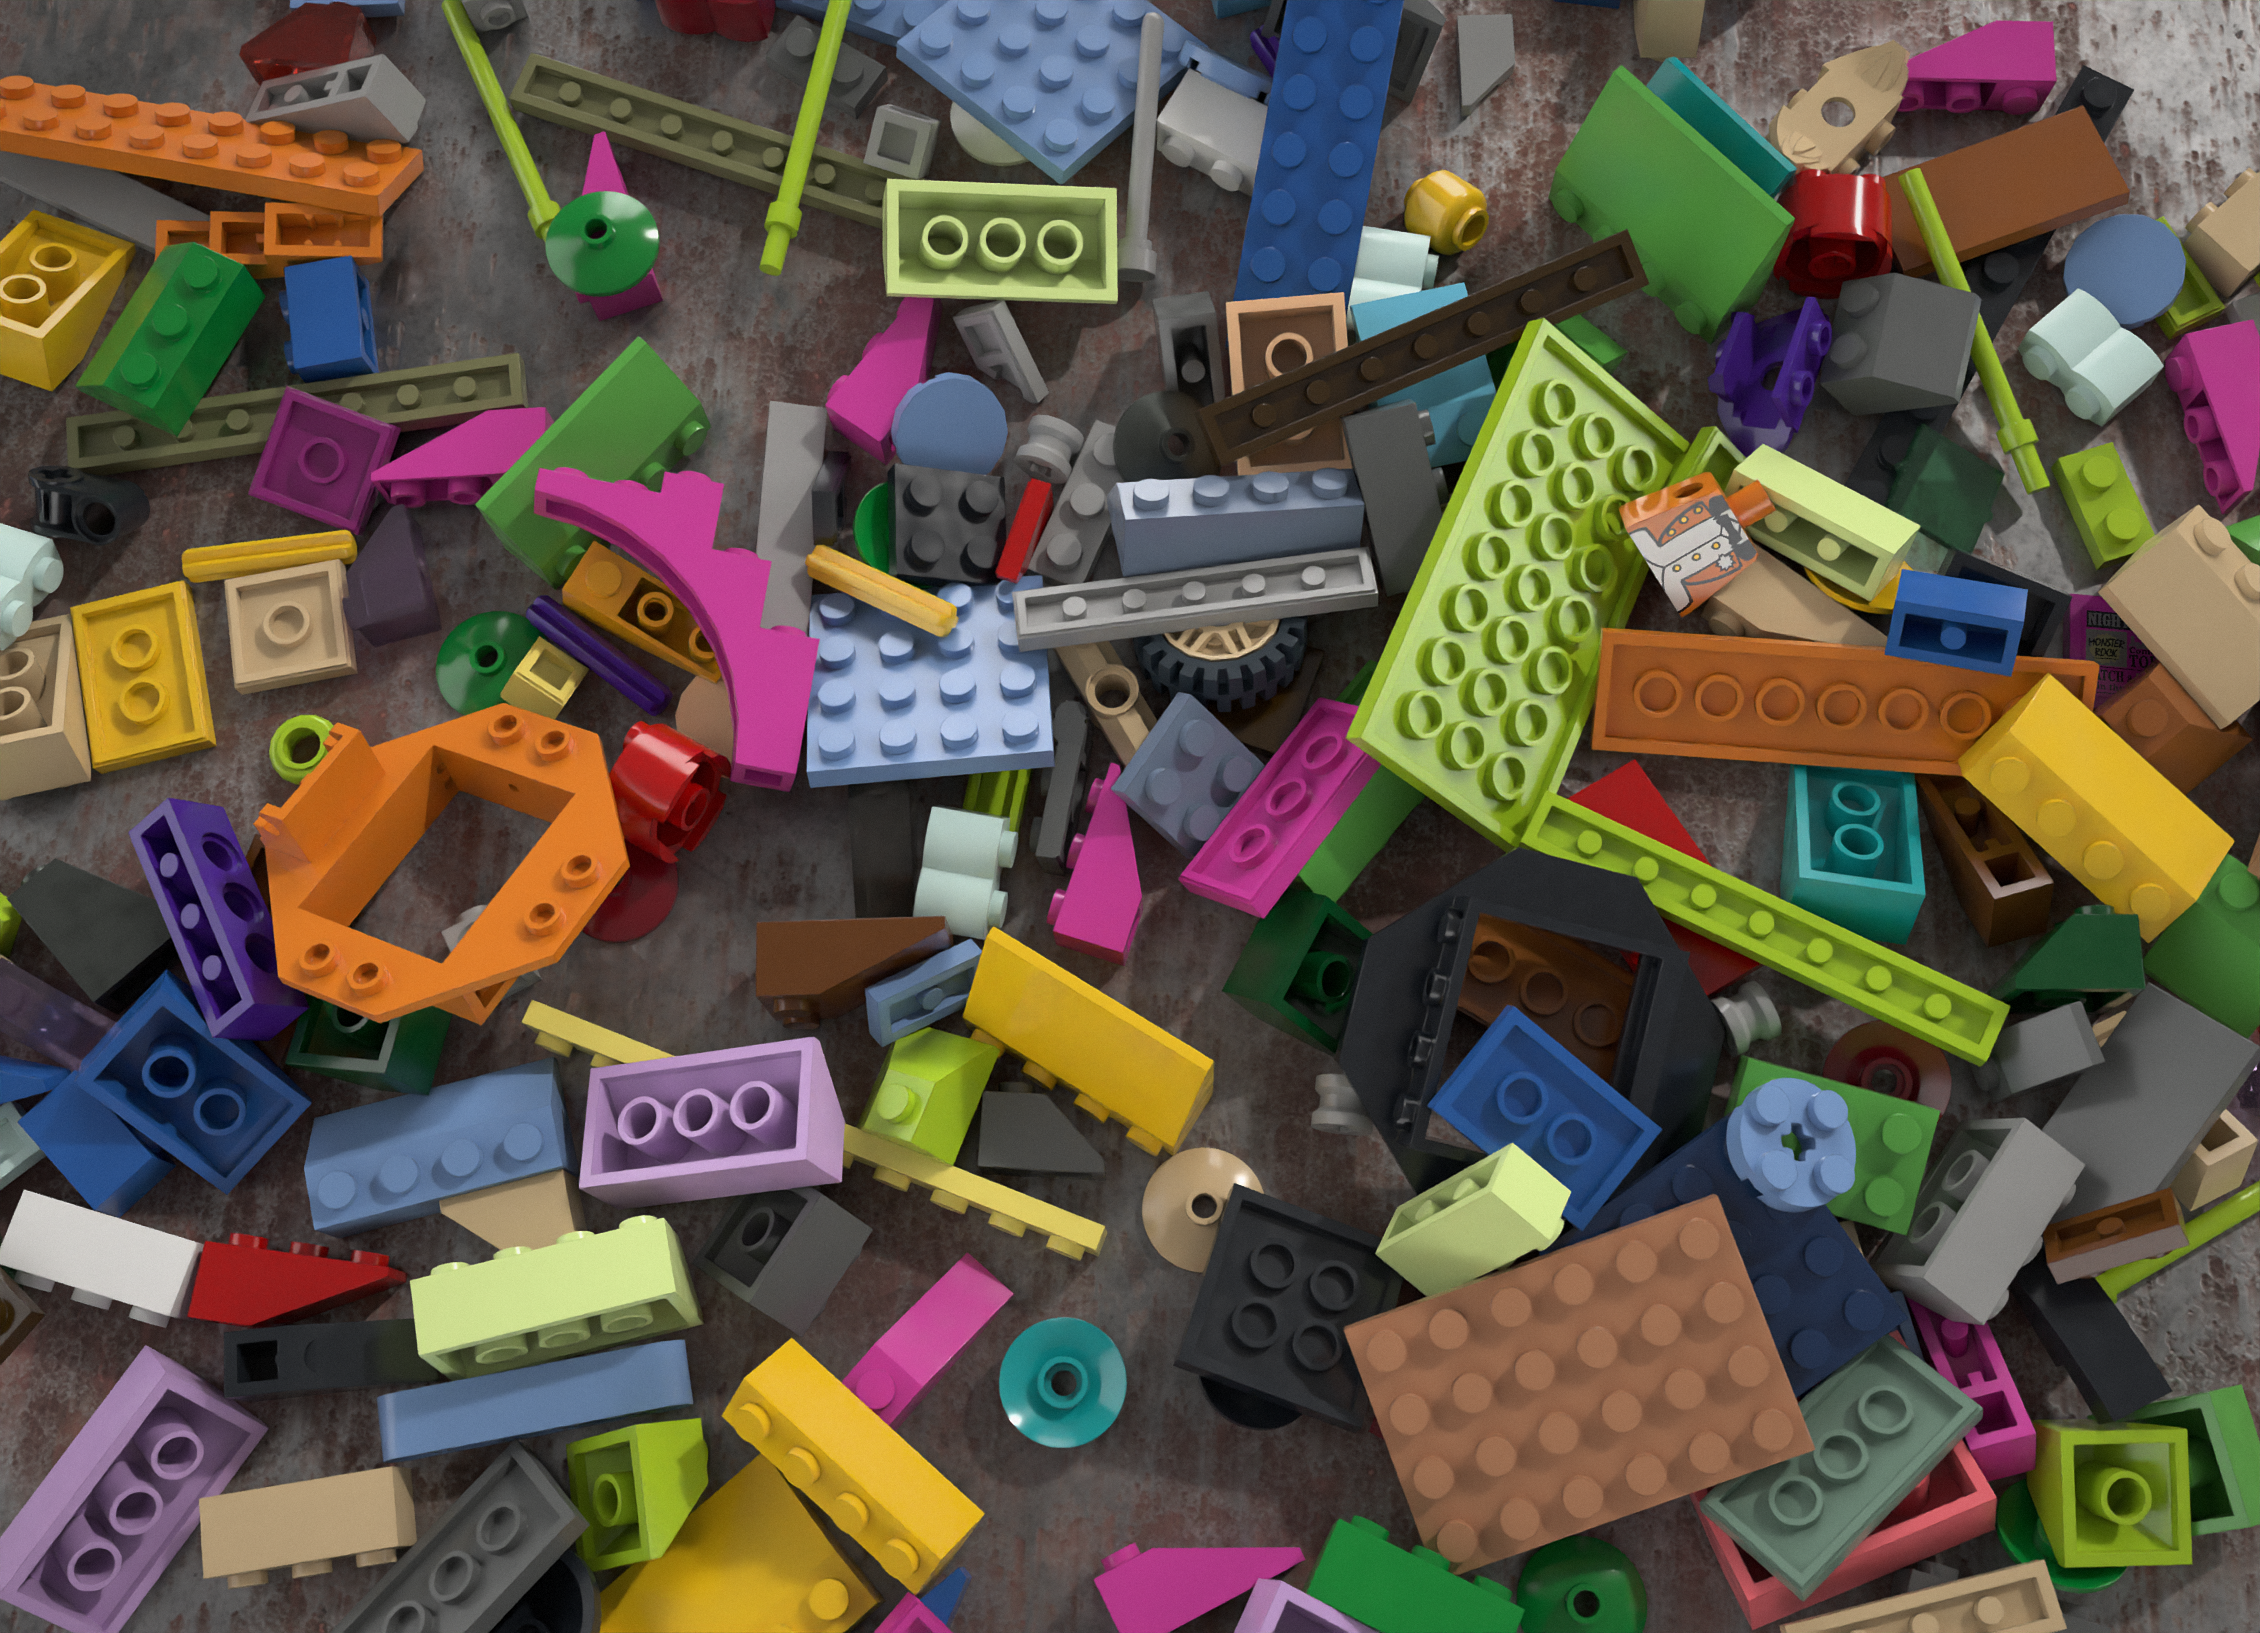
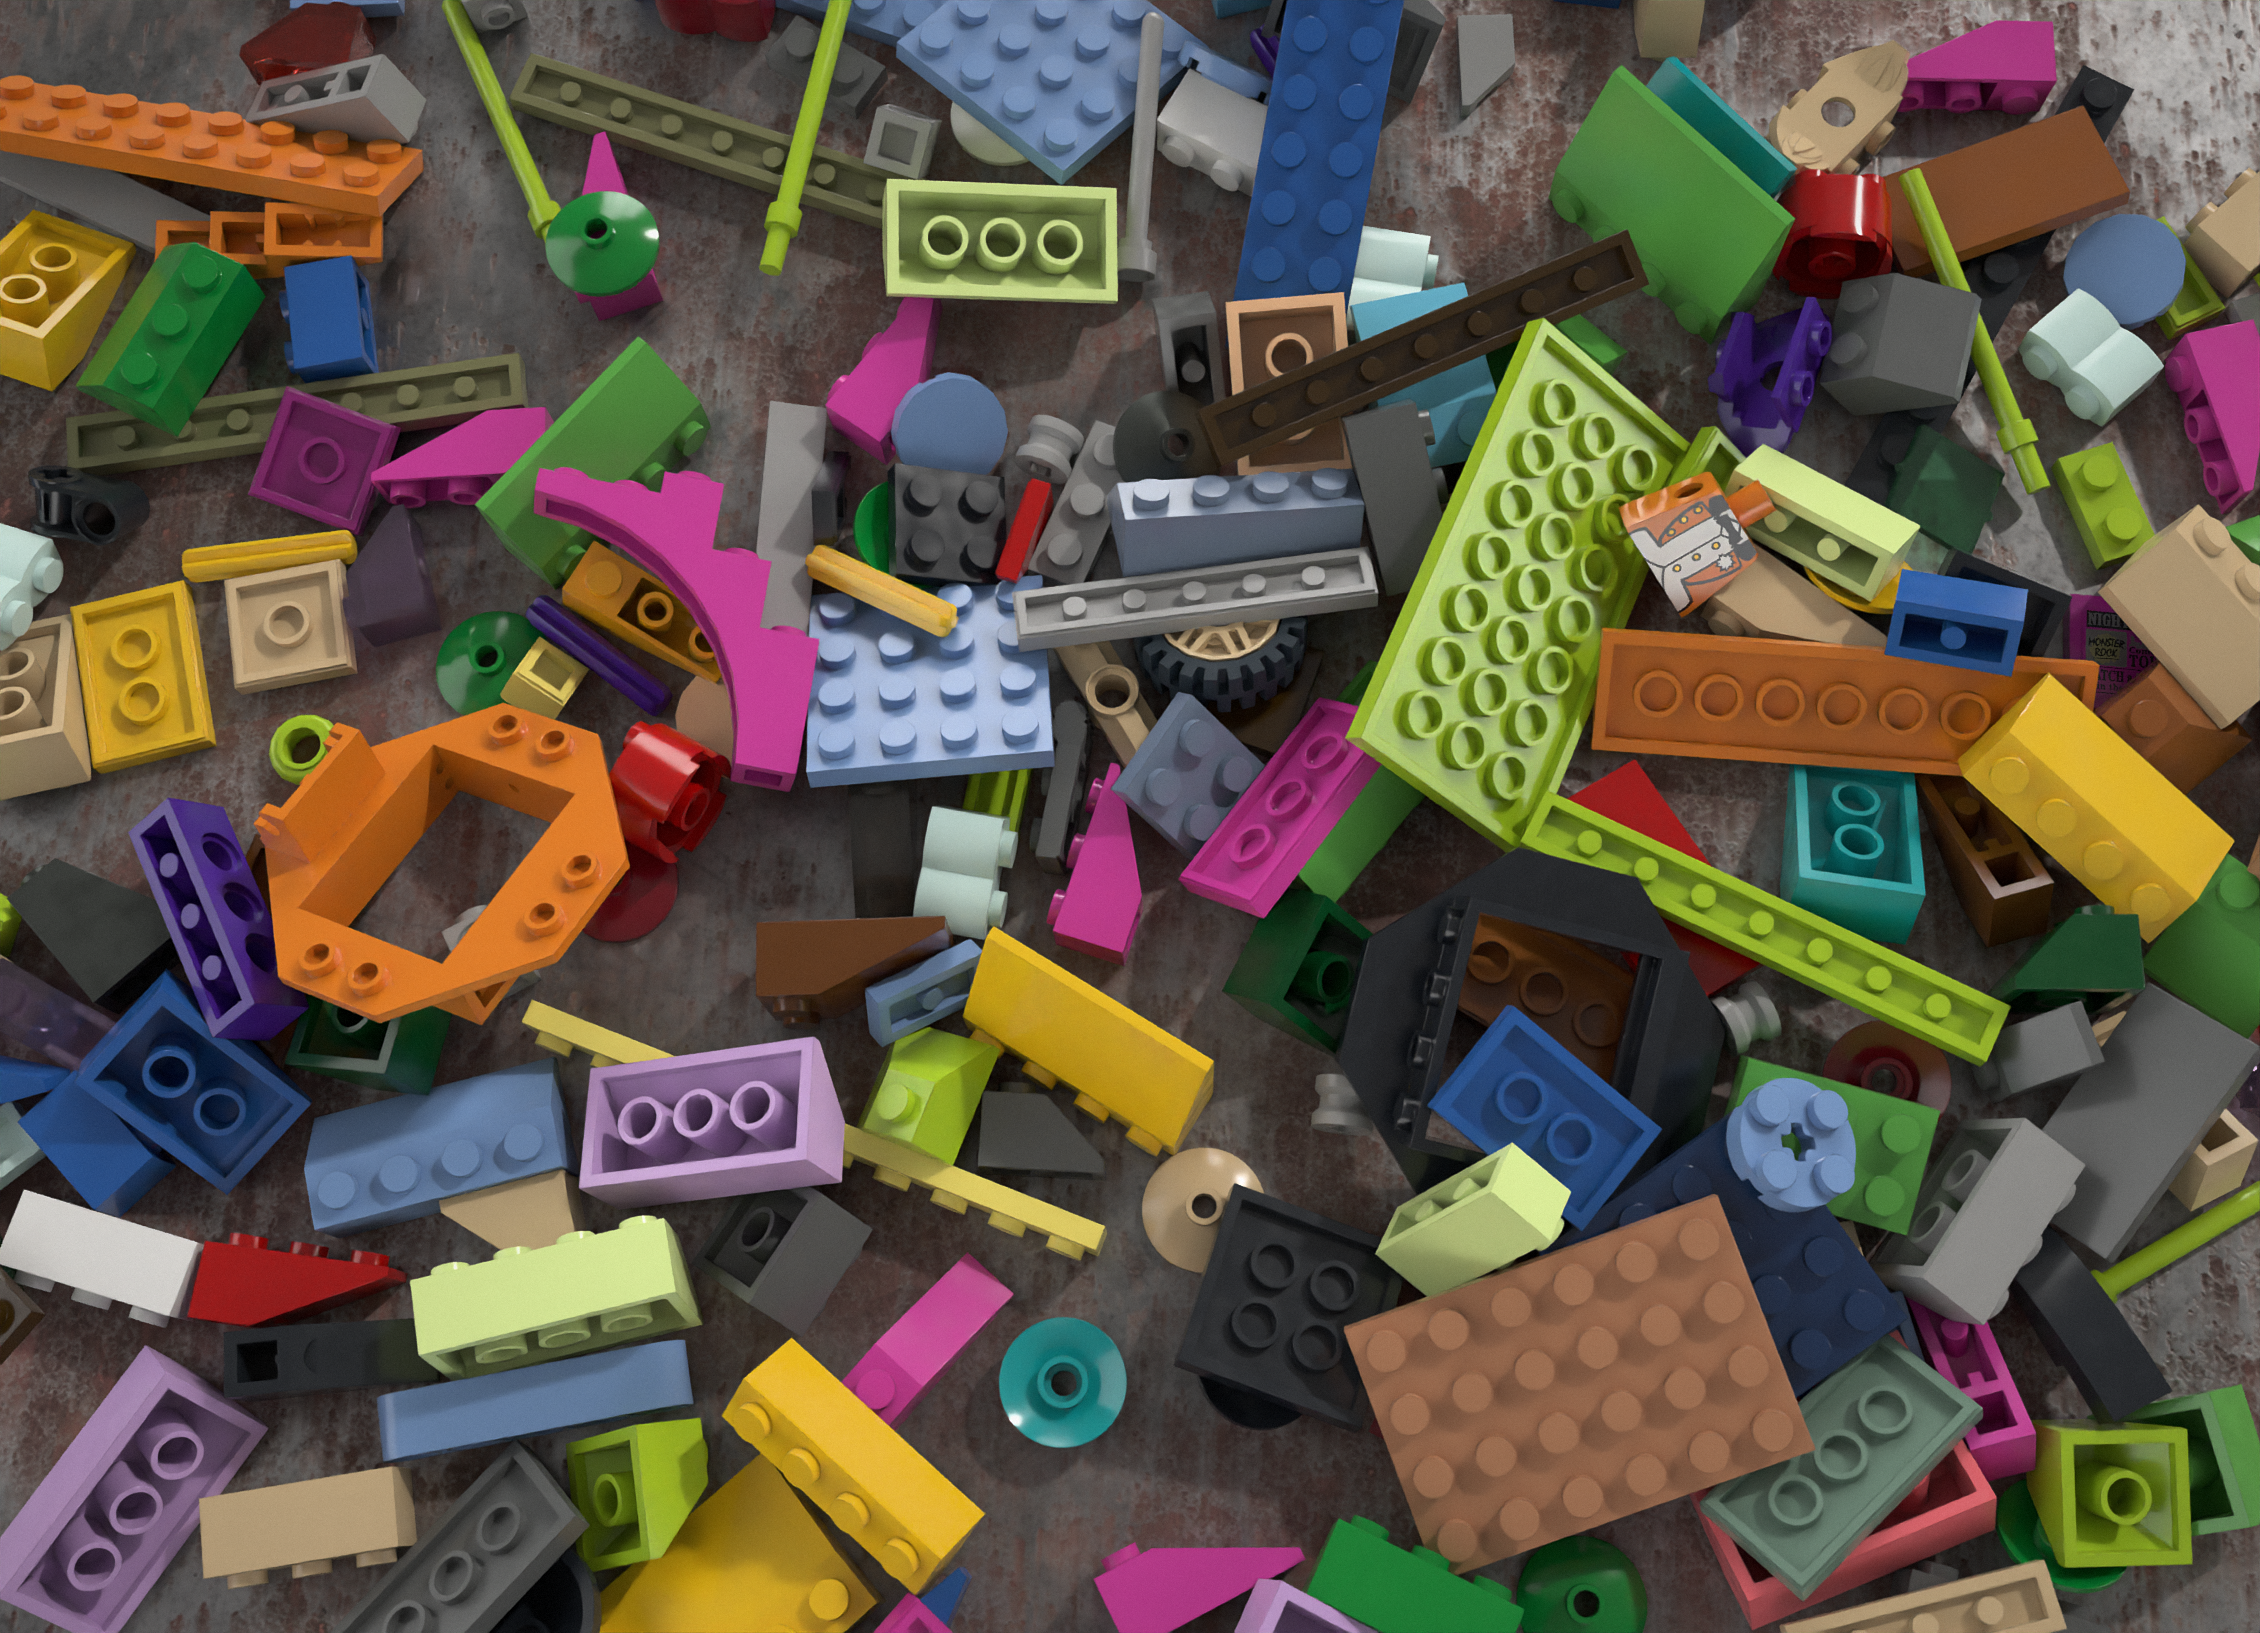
light grey tile [953,299,1049,404] -> none
yellow head [1404,170,1489,256] -> none
reddish brown plate [2043,1187,2190,1284] -> none

